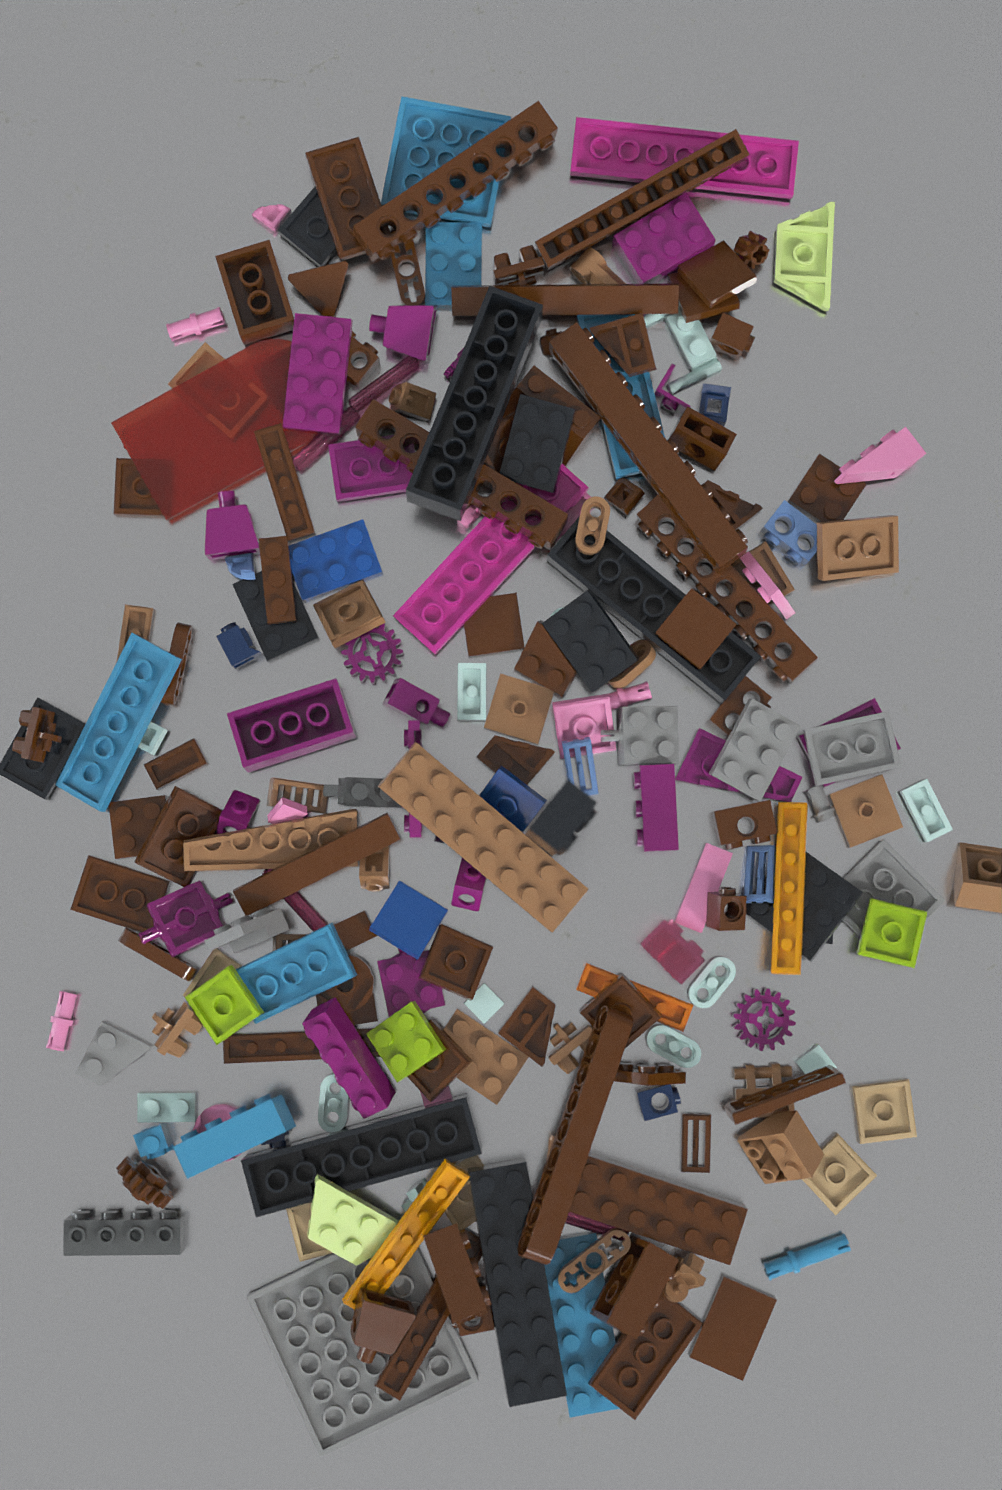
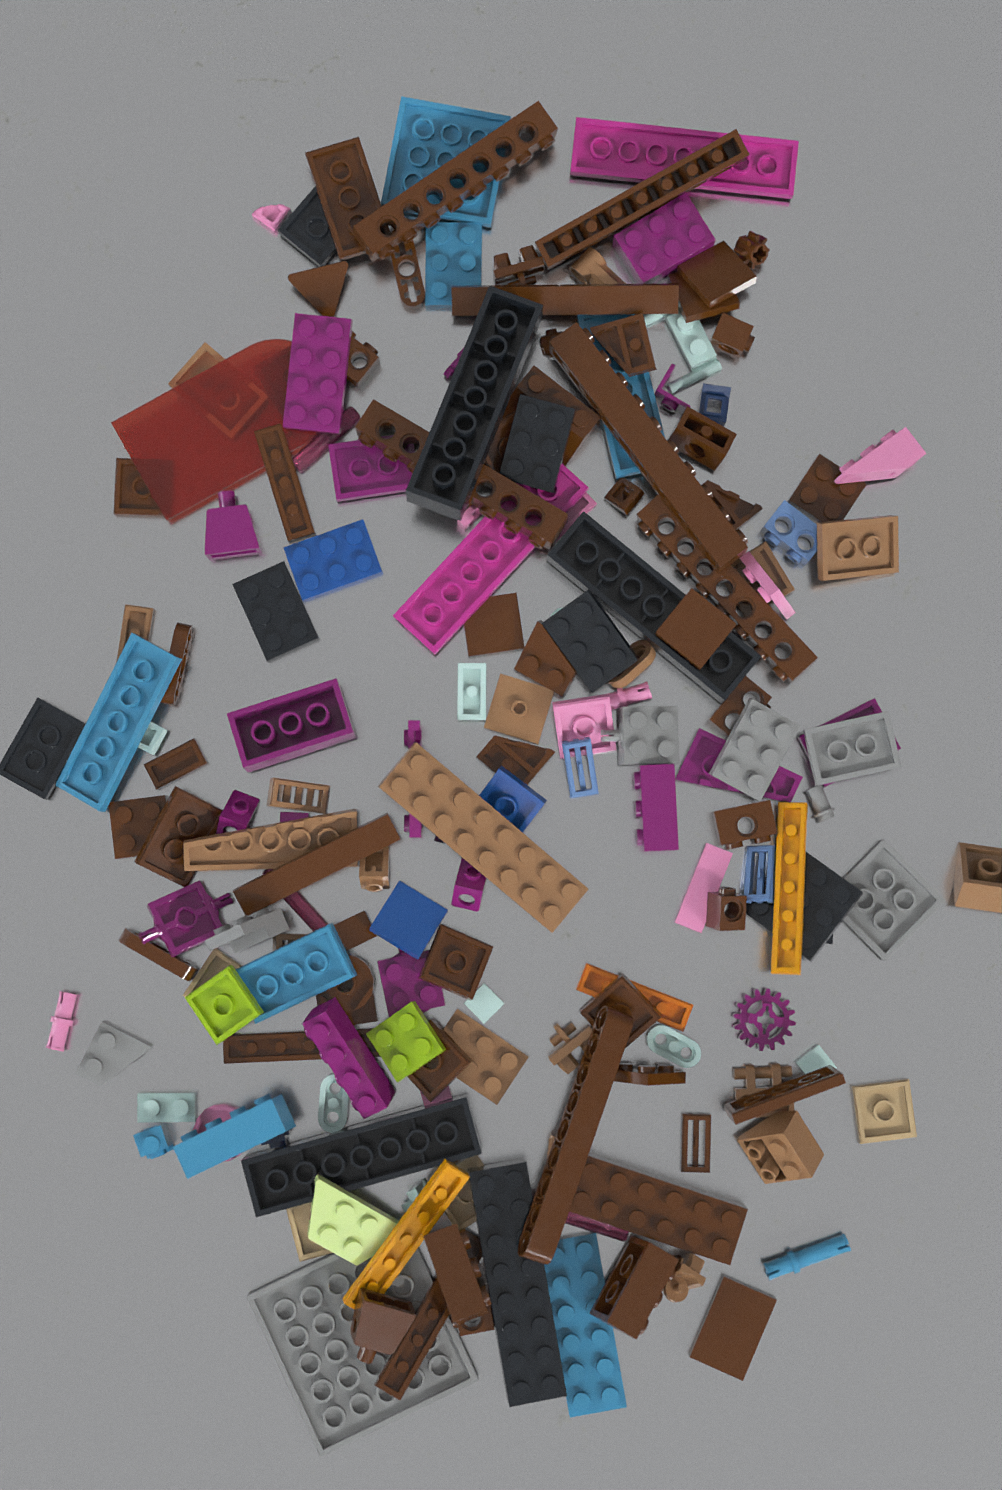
reddish brown hips [12,707,62,763] -> none
dark grey brick [63,1210,185,1256] -> none
reddish brown tile [70,855,171,932] -> none
reddish brown gear [116,1156,174,1209] -> none
medium nougat hips [152,1002,203,1058] -> none
bright pink pin [166,307,226,342] -> none
reddish brown brick [215,240,294,345] -> none
dark blue window [216,622,263,669] -> none
medium blue tile [225,553,256,580] -> none
reddish brown plate [259,536,297,625] -> none
bright pink tile [267,797,308,824] -> none
medium nougat plate [313,579,386,648] -> none
dark grey hinge [323,777,402,808] -> none
magenta gear [341,624,404,684] -> none
clear pink axle [348,355,420,413] -> none
magenta torso [369,305,438,361] -> none
magenta torso [382,678,451,728] -> none
medium nougat bracket [389,382,436,421] -> none
reddish brown wing [498,987,556,1067] -> none
black brick [525,779,598,857] -> none
medium nougat beam [558,1228,631,1293] -> none
medium nougat plate [575,496,610,555] -> none
reddish brown tile [588,1291,703,1420] -> none
dark blue brick [635,1084,681,1121] -> none
clear pink brick [639,919,705,985] -> none
light aqua plate [688,957,736,1008] -> none
yellowish green wing [774,202,835,311] -> none
tan tile [802,1132,877,1215] -> none
medium nougat plate [828,774,903,848] -> none
lime plate [857,898,927,968] -> none
light aqua plate [900,779,953,843] -> none

